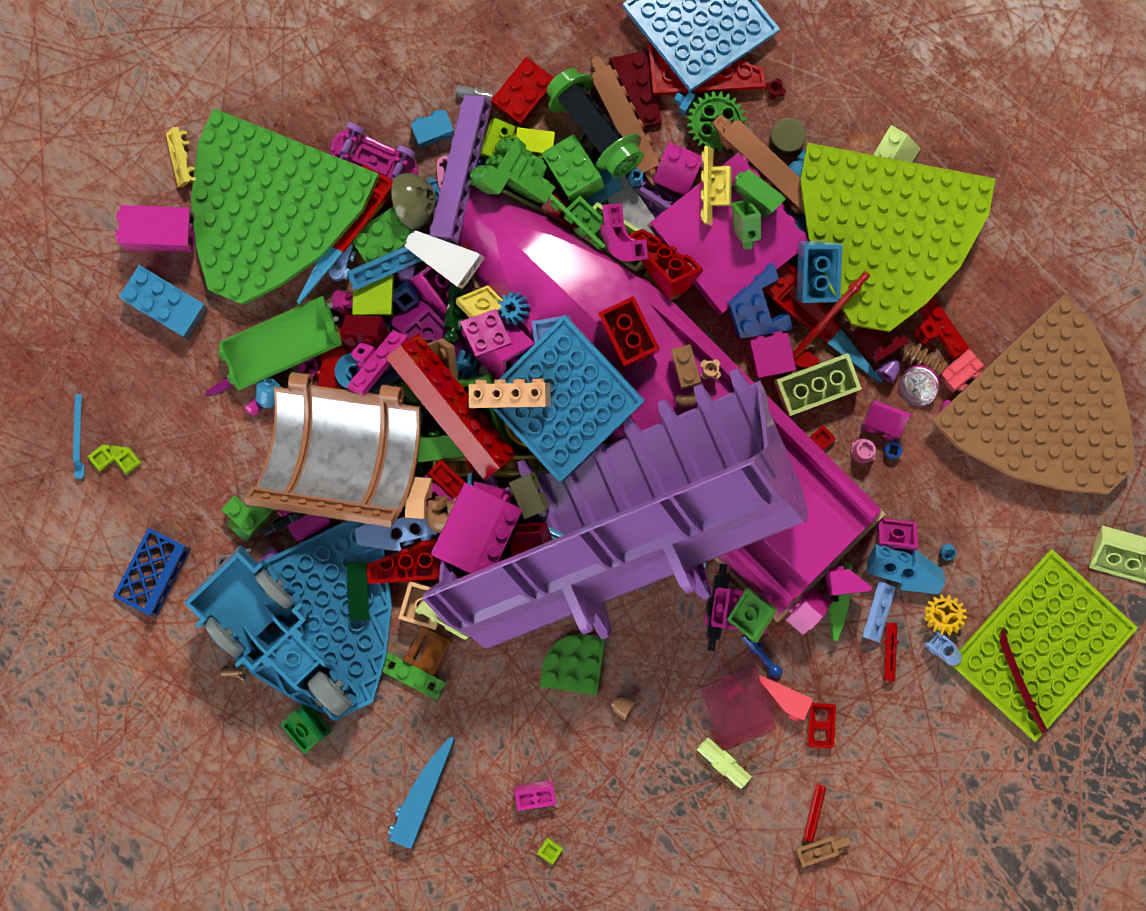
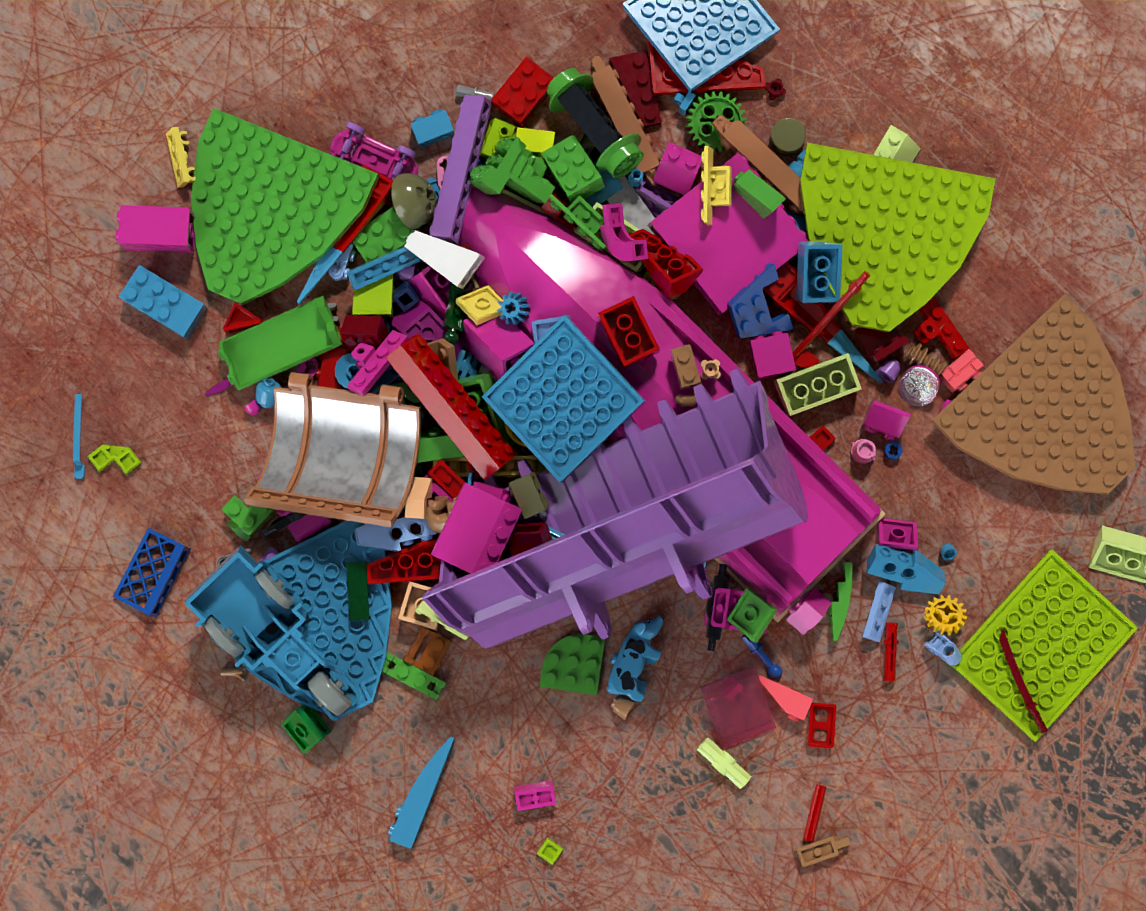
dark pink tile [332,290,353,316] -> none
dark pink hinge [460,309,512,357] -> none
light nougat brick [469,379,551,408] -> none
bright green torso [731,200,761,250] -> none
dark pink slope [825,566,872,596] -> none
none -> red slope [223,302,263,334]
none -> dark azure animal [607,615,663,702]

